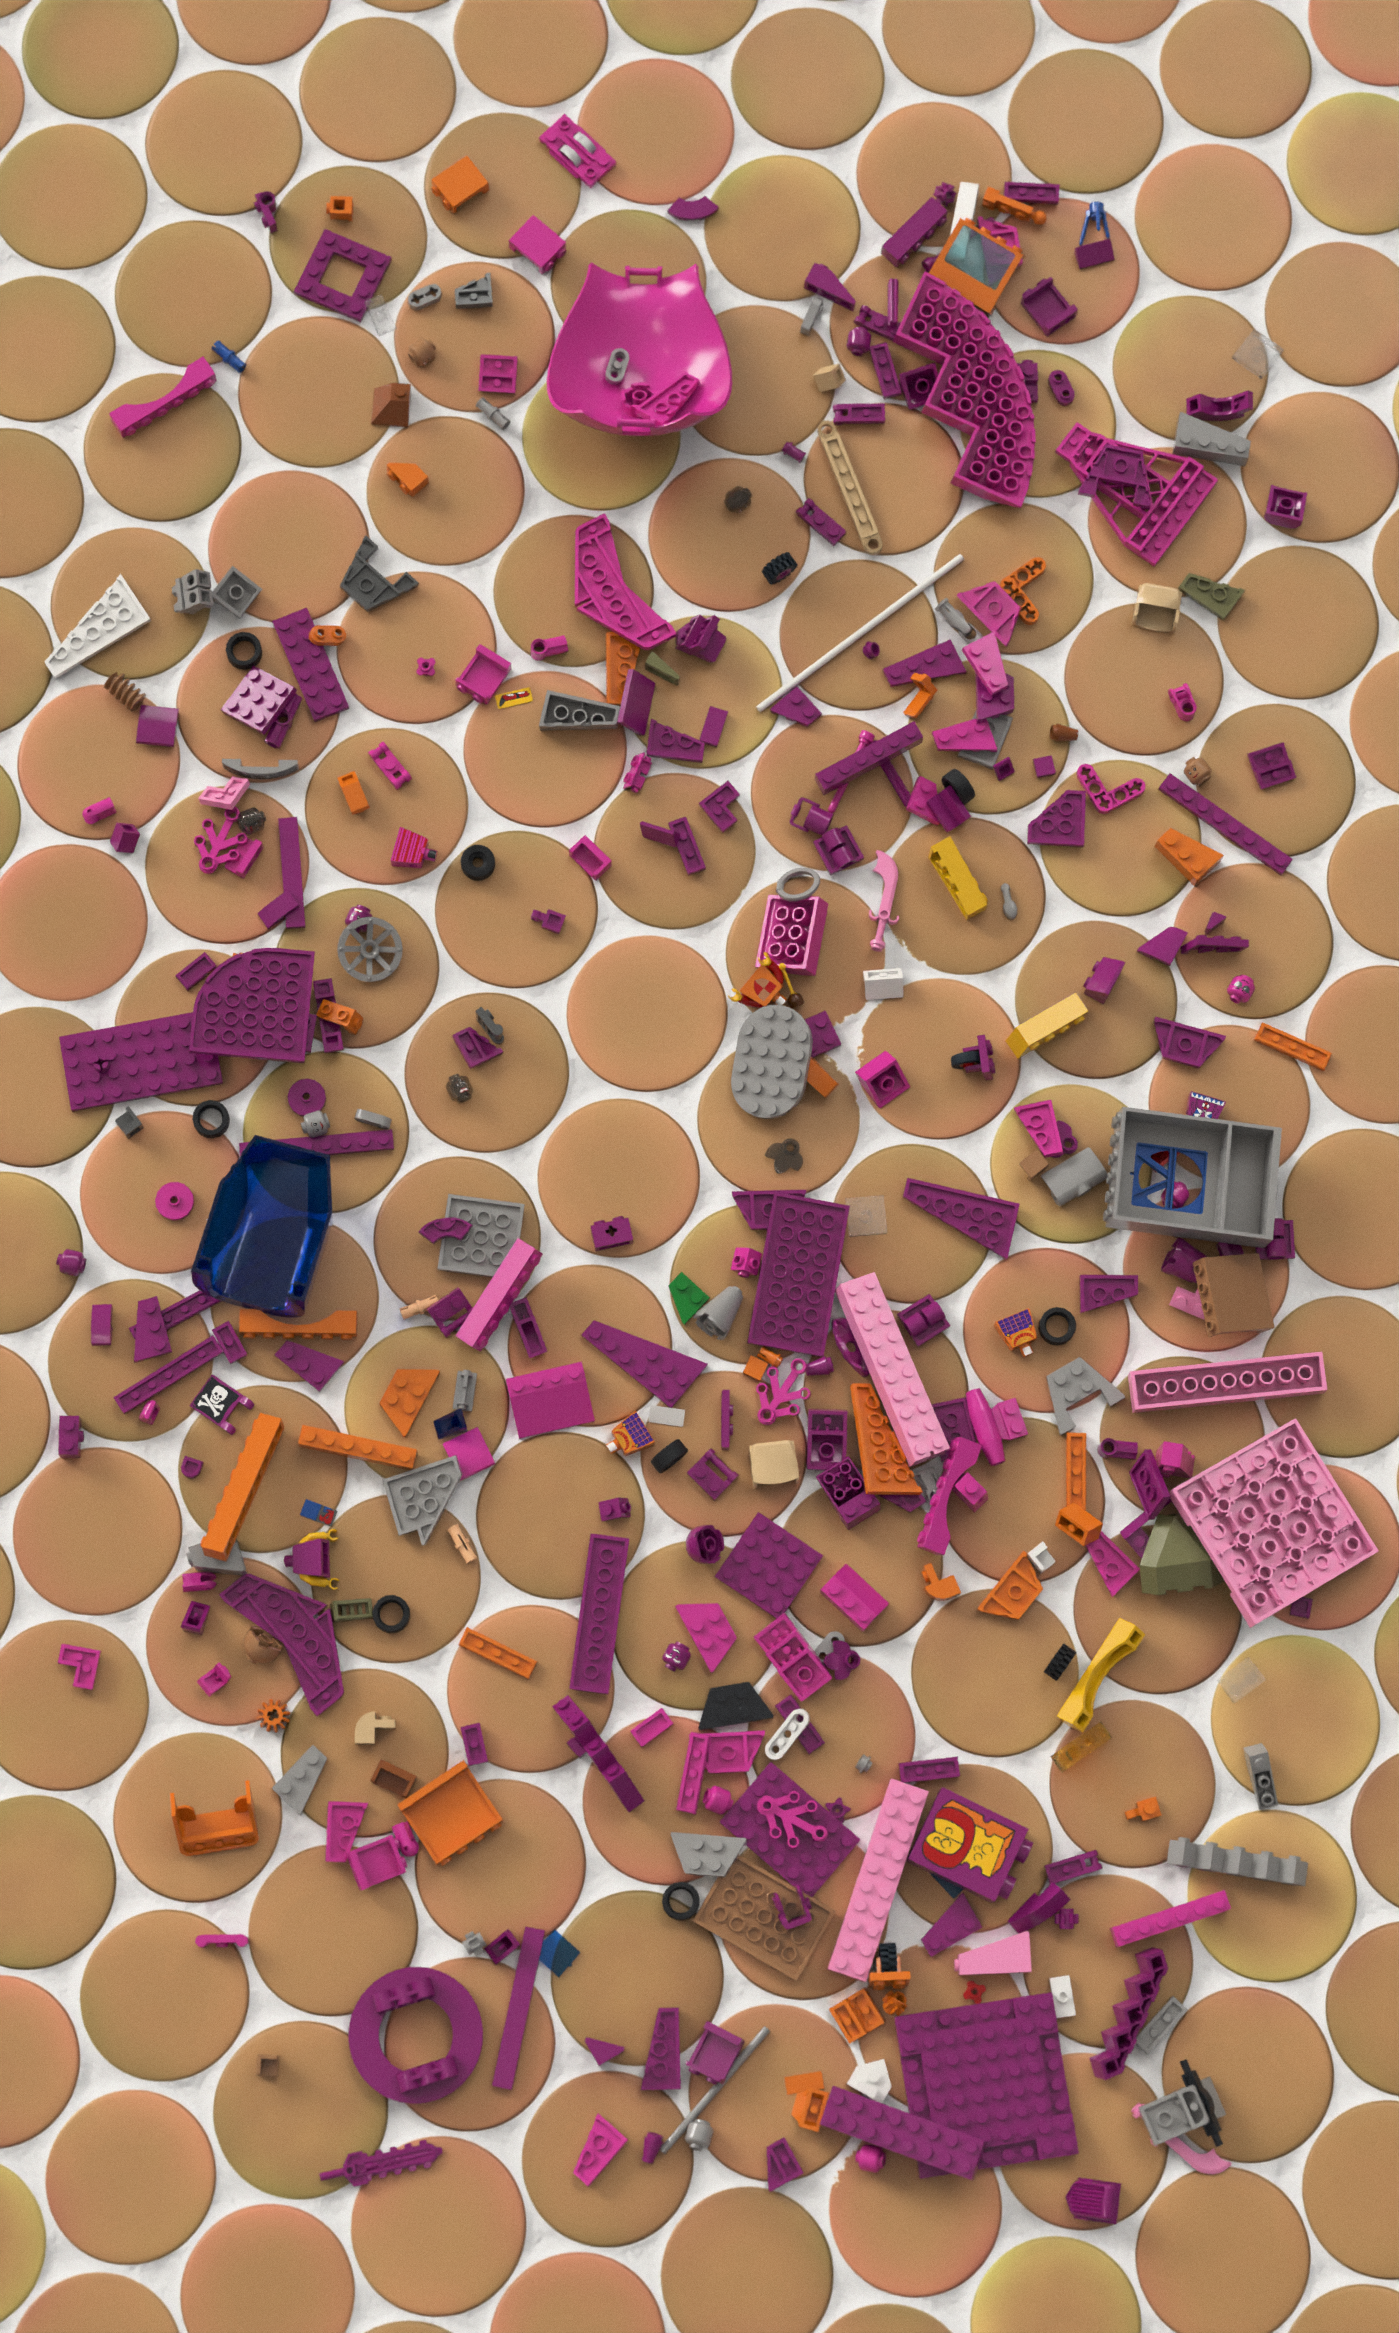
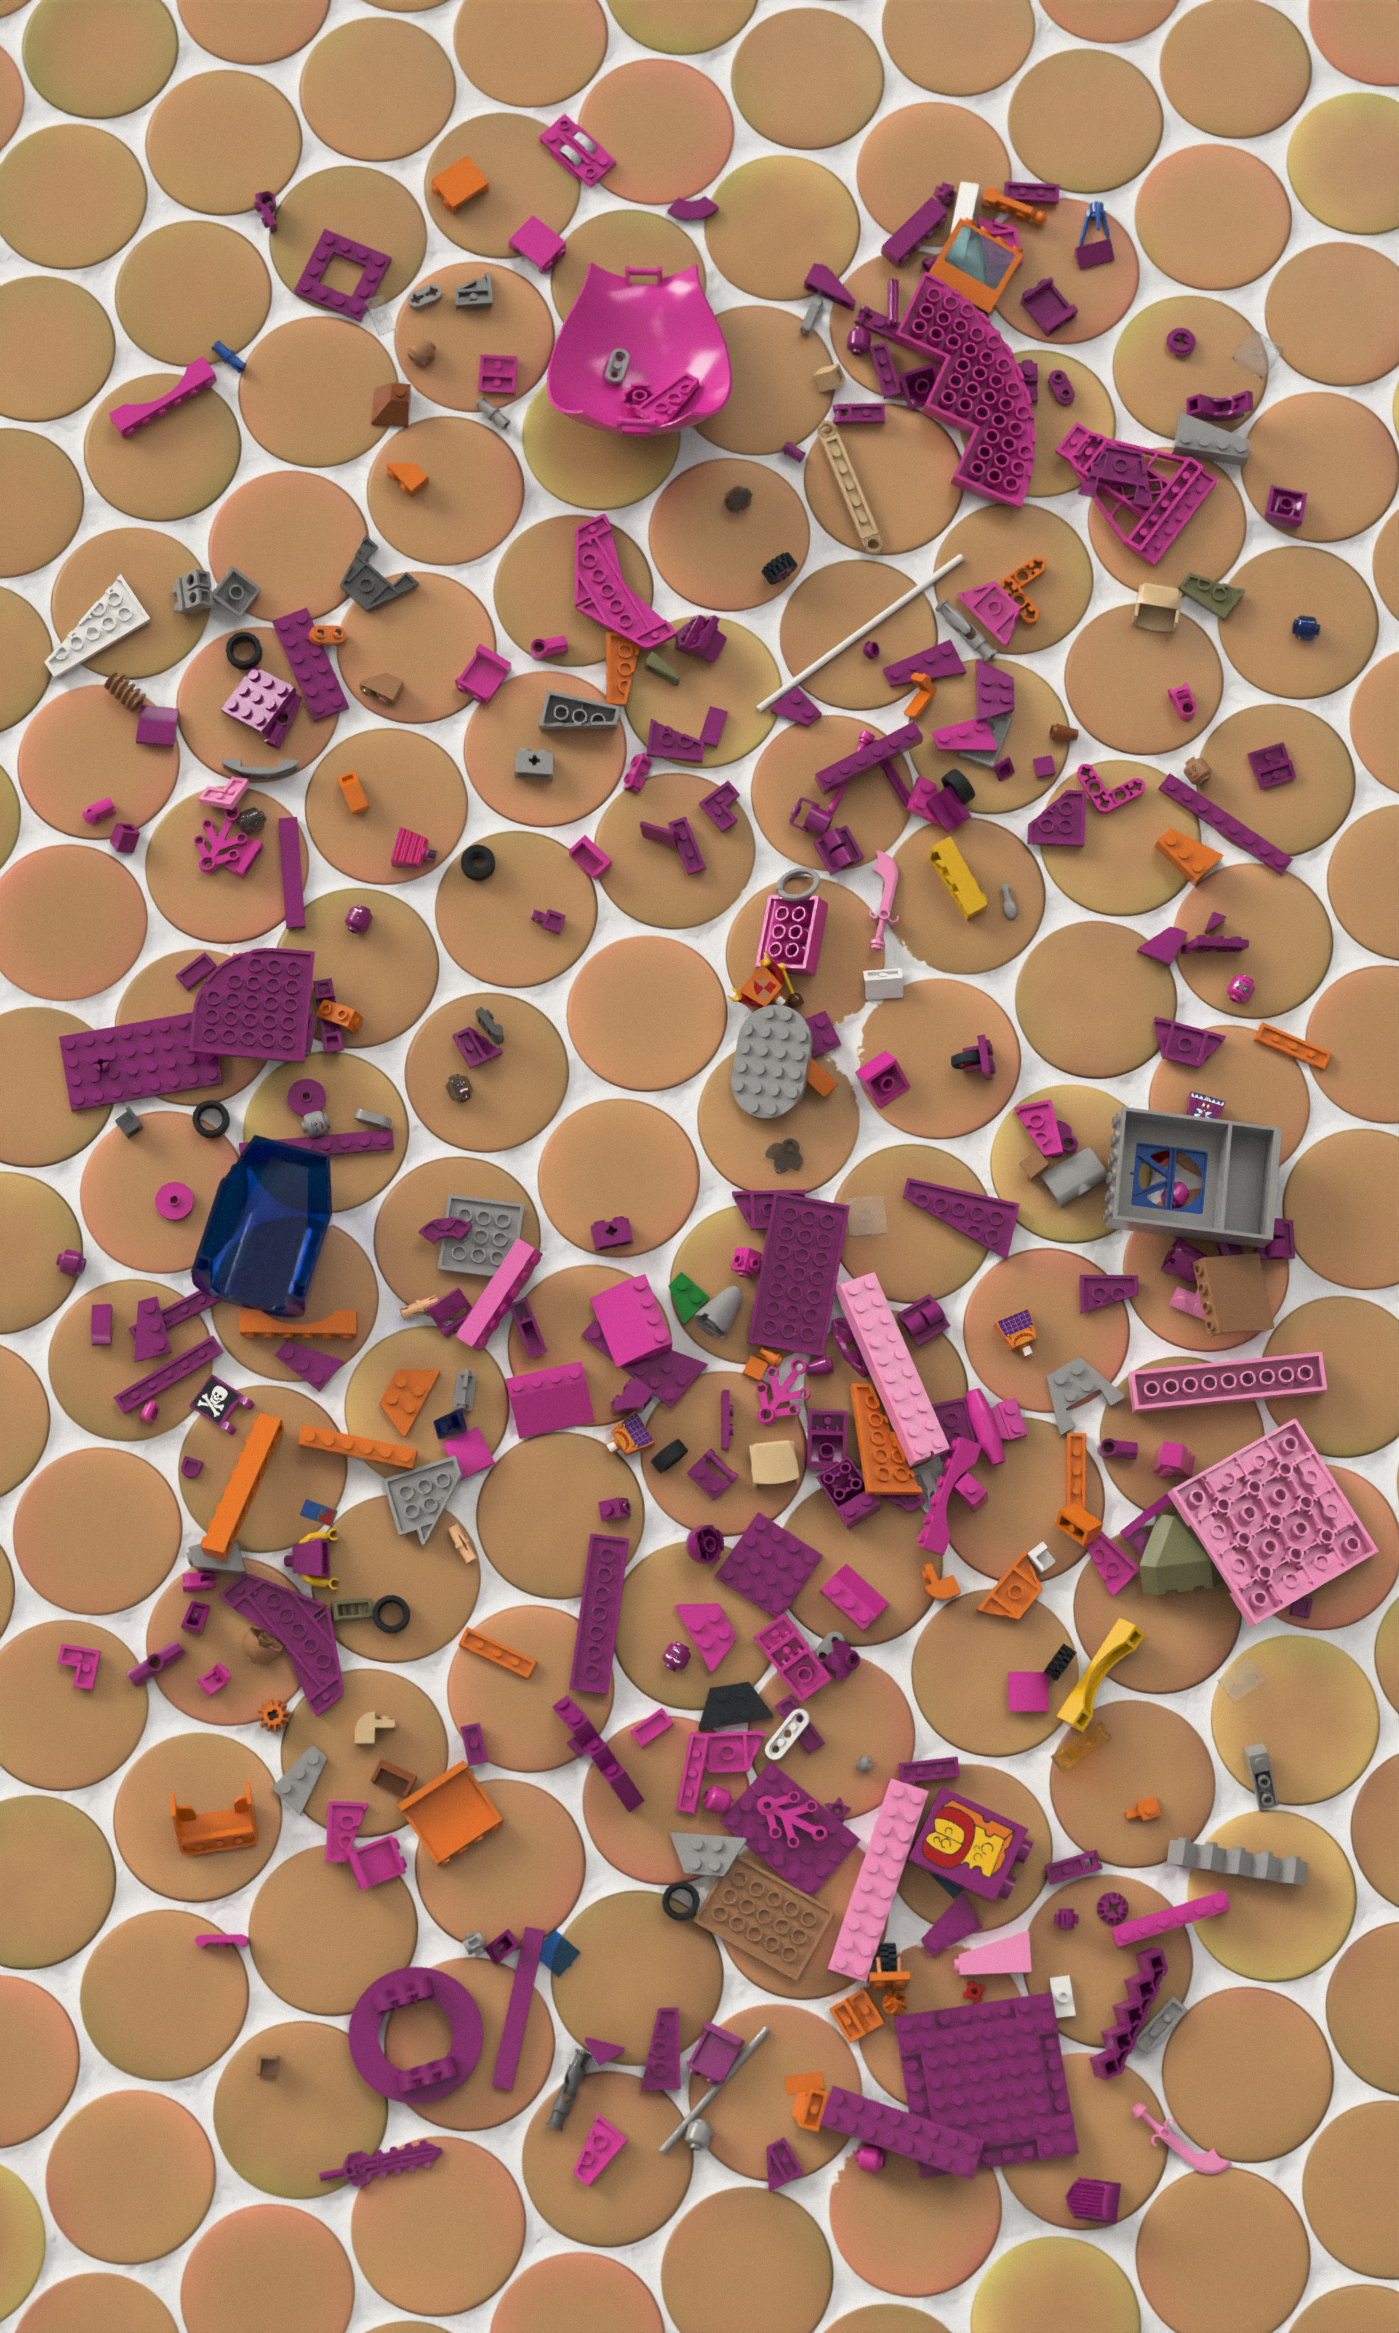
magenta brick [58,1416,84,1458] -> none
magenta plate [212,1321,247,1364] -> none
magenta slope [257,890,299,929] -> none
orange brick [326,196,353,221] -> none
light grey wheel [337,917,402,982] -> none
dark pink plate [368,742,412,790] -> none
dark pink piece [392,1821,419,1857] -> none
dark pink plate [416,657,436,676] -> none
yellow sticker [495,687,533,709] -> none
magenta tile [617,669,655,736] -> none
magenta cone [642,2132,664,2164] -> none
white sticker [649,1405,685,1427] -> none
magenta piece [772,1884,812,1929] -> none
magenta plate [795,498,847,546] -> none
white plate [847,2059,892,2103] -> none
dark pink wing [962,632,1008,696] -> none
yellow wedge [1005,993,1088,1059] -> none
magenta slope [1007,1882,1070,1934] -> none
black tyre [1038,1307,1076,1345] -> none
magenta slope [1083,957,1125,1004] -> none
magenta tile [1129,1449,1171,1520] -> none
light grey piece [1138,2059,1226,2147] -> none
none -> magenta piece [127,1640,185,1687]
none -> medium nougat slope [360,673,404,706]
none -> light grey brick [515,748,554,780]
none -> dark grey piece [546,2049,592,2131]
none -> dark pink slope [590,1274,673,1368]
none -> magenta slope [611,1377,654,1416]
none -> dark pink slope [1008,1672,1049,1712]
none -> magenta gear [1097,1892,1129,1924]
none -> magenta gear [1166,328,1196,357]
none -> clear blue head [1292,615,1320,641]

